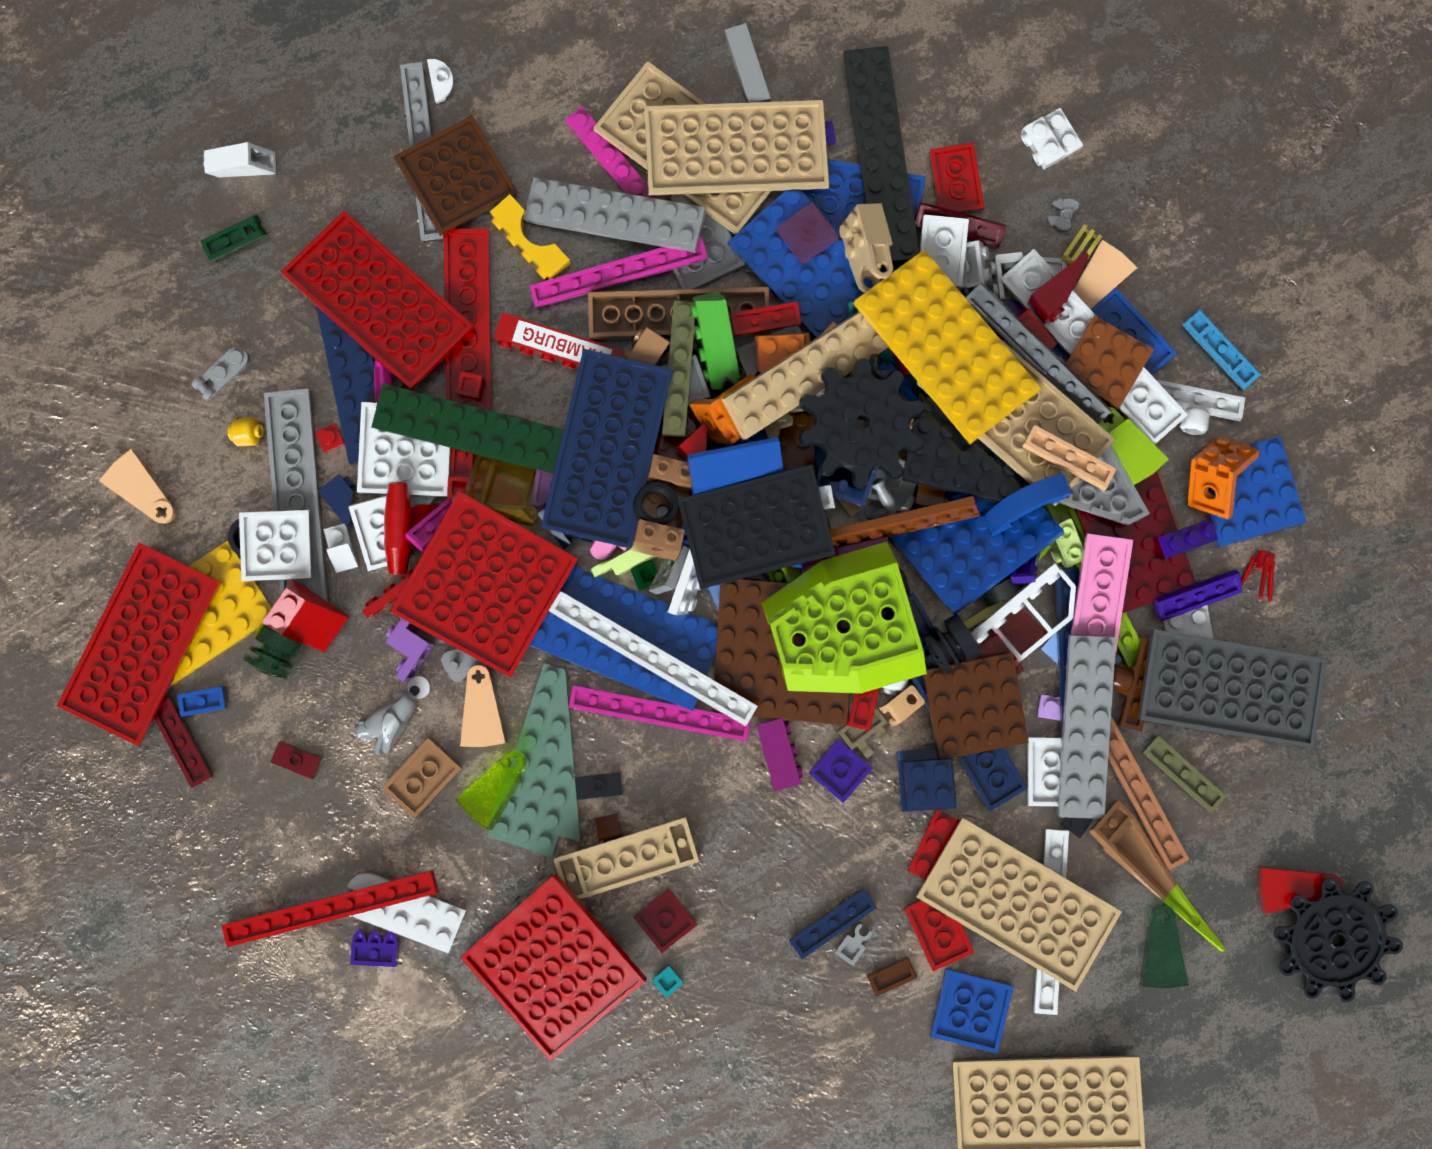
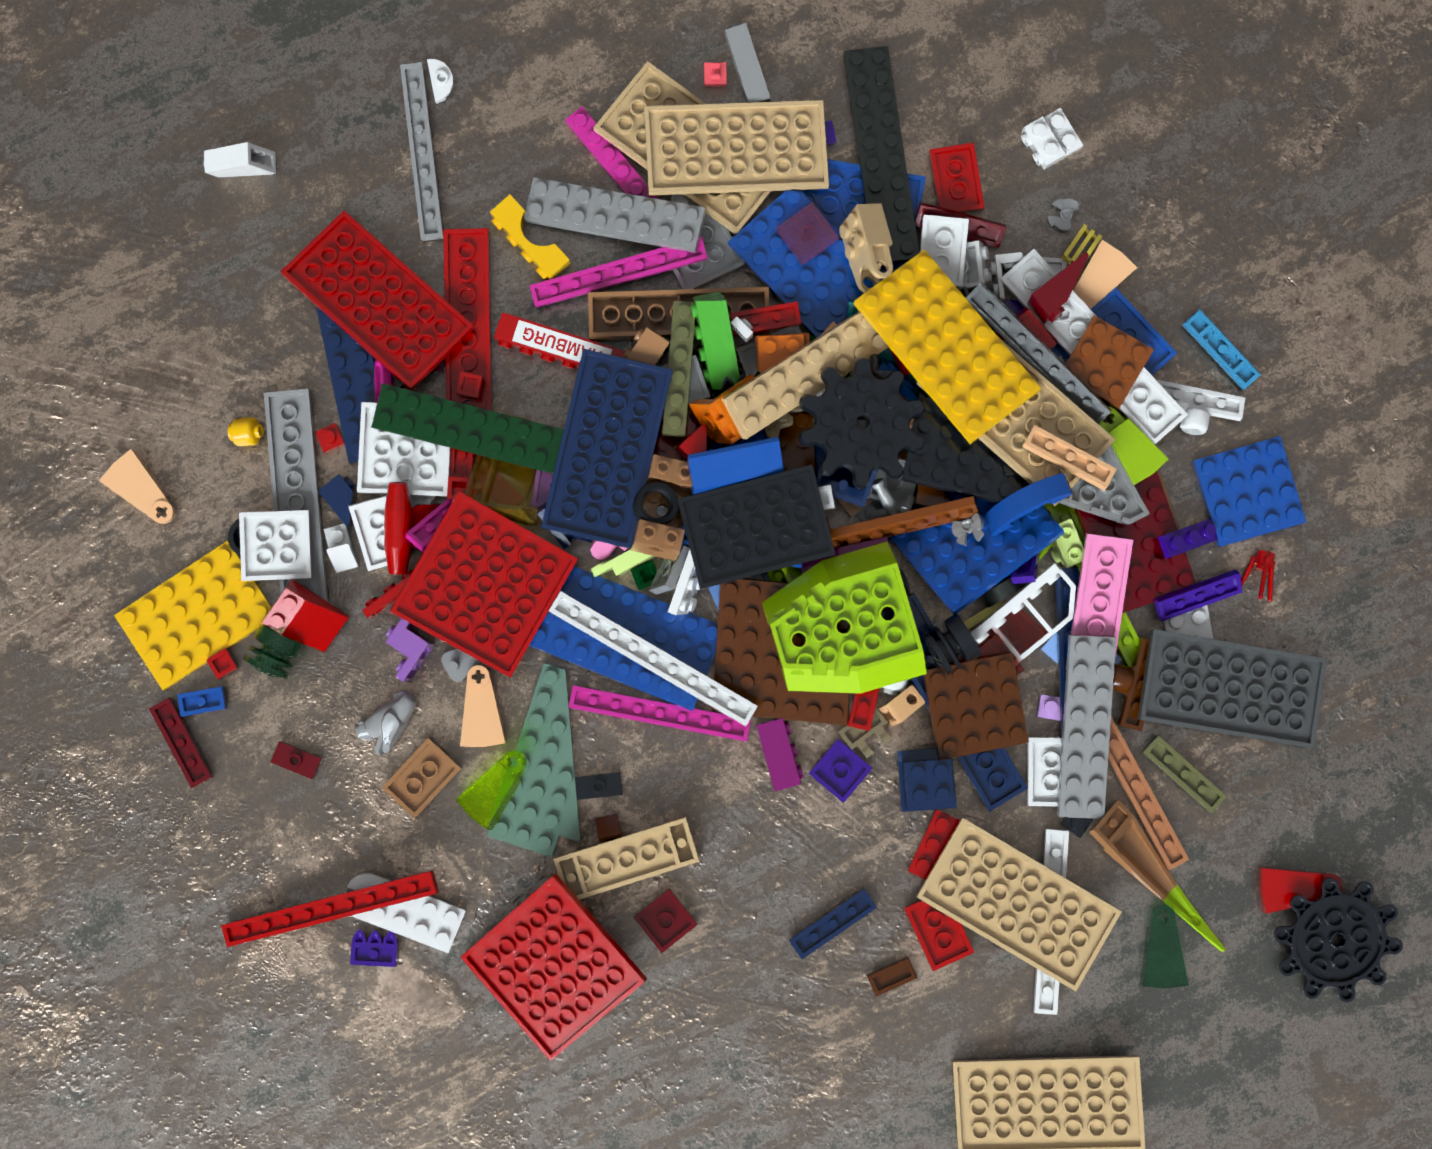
red plate [57,542,222,746] -> none
light grey plate [192,347,250,402] -> none
dark green plate [200,215,268,263] -> none
reddish brown plate [394,115,518,236] -> none
white tile [407,676,431,699] -> none
teal plate [651,965,684,998] -> none
light grey plate [834,923,872,966] -> none
blue plate [930,968,1014,1054] -> none
orange bracket [1187,437,1259,519] -> none
none -> red plate [206,648,239,679]
none -> coral tile [704,62,726,87]
none -> white plate [730,317,753,343]
none -> light grey piece [952,513,985,546]

